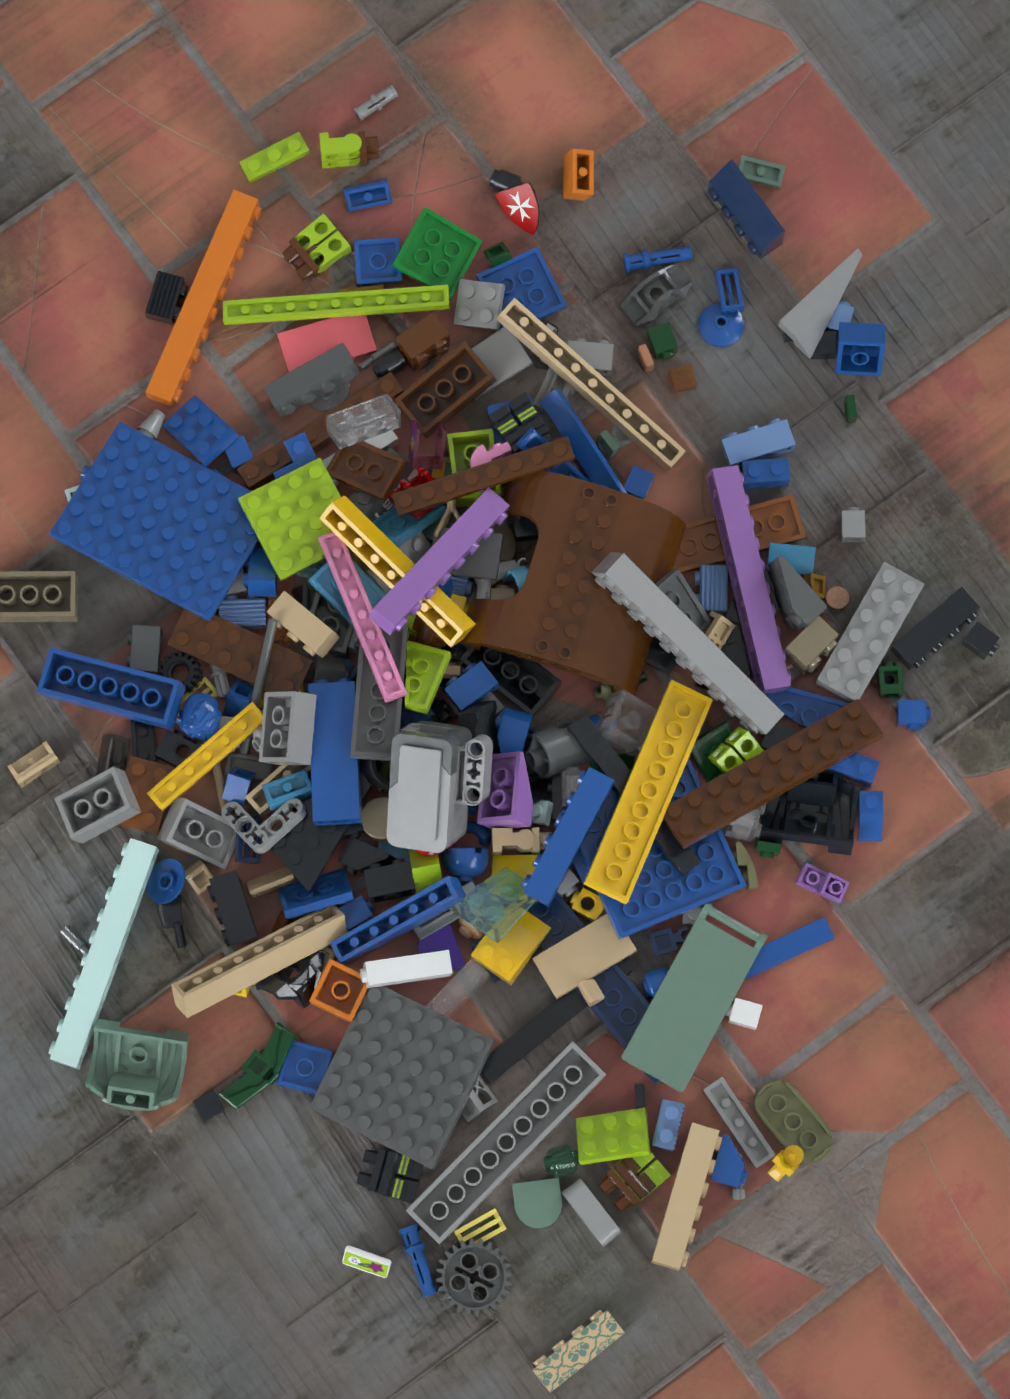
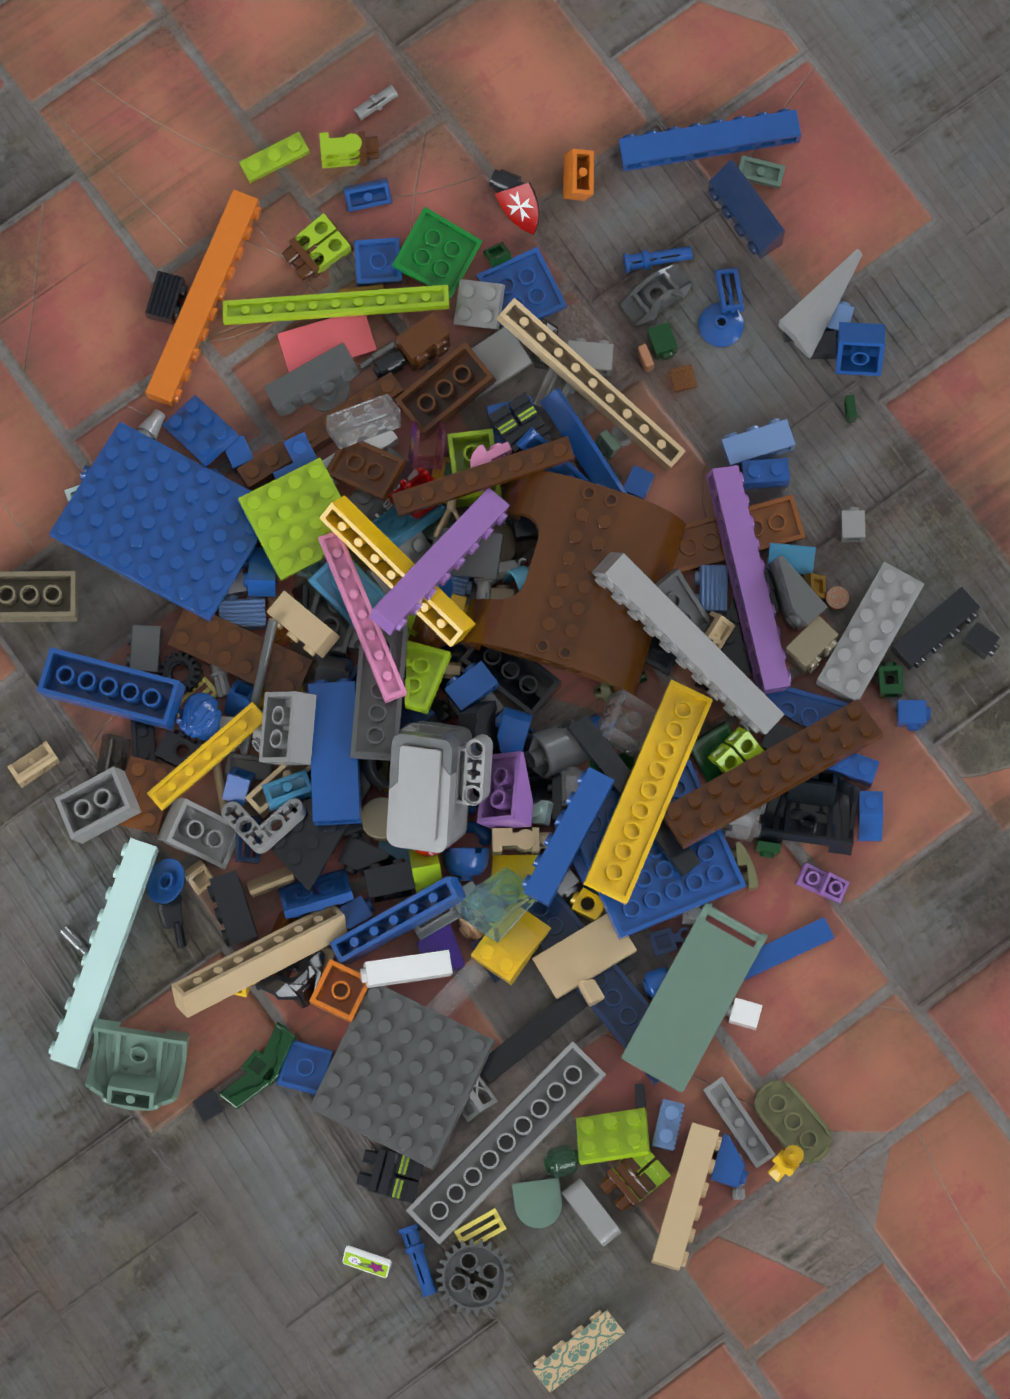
none -> blue brick [618,108,801,171]

